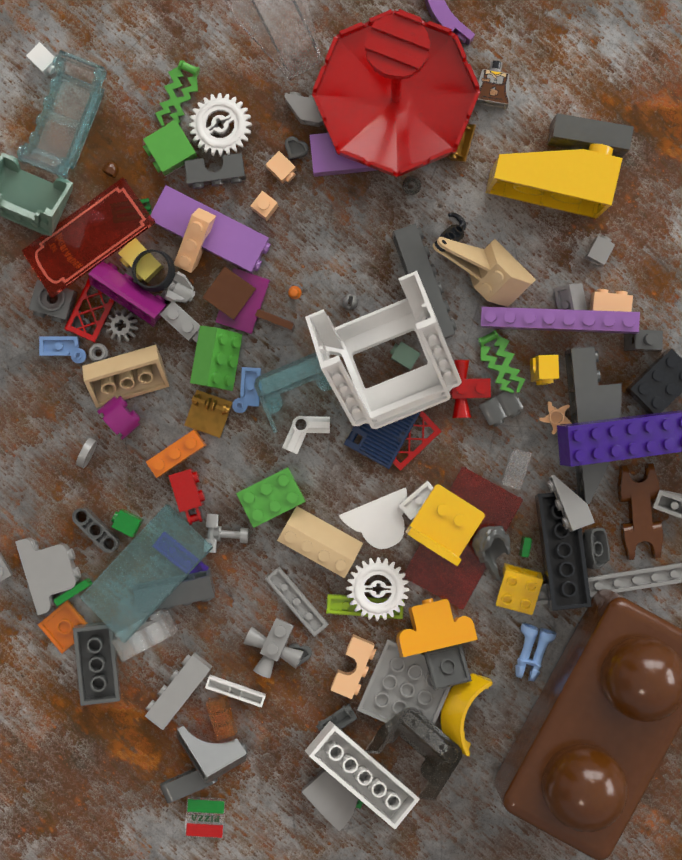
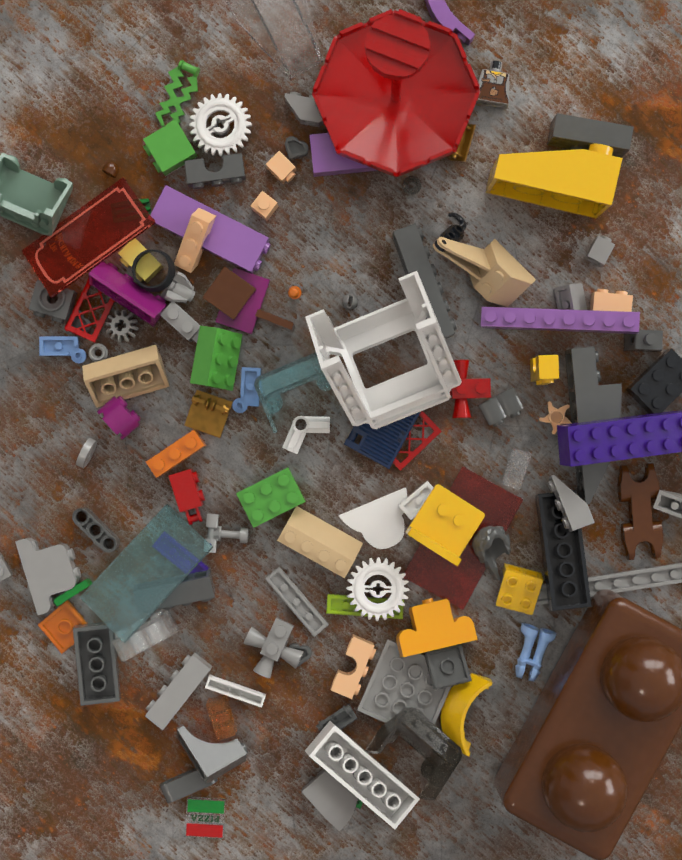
windscreen [17,50,107,179] -> none
white brick [26,42,60,77] -> none
green brick [111,509,144,537] -> none
sand green brick [390,341,421,371] -> none
bright green piece [477,330,525,394] -> none
green tile [519,536,532,558] -> none
dark grey piece [582,528,610,569] -> none

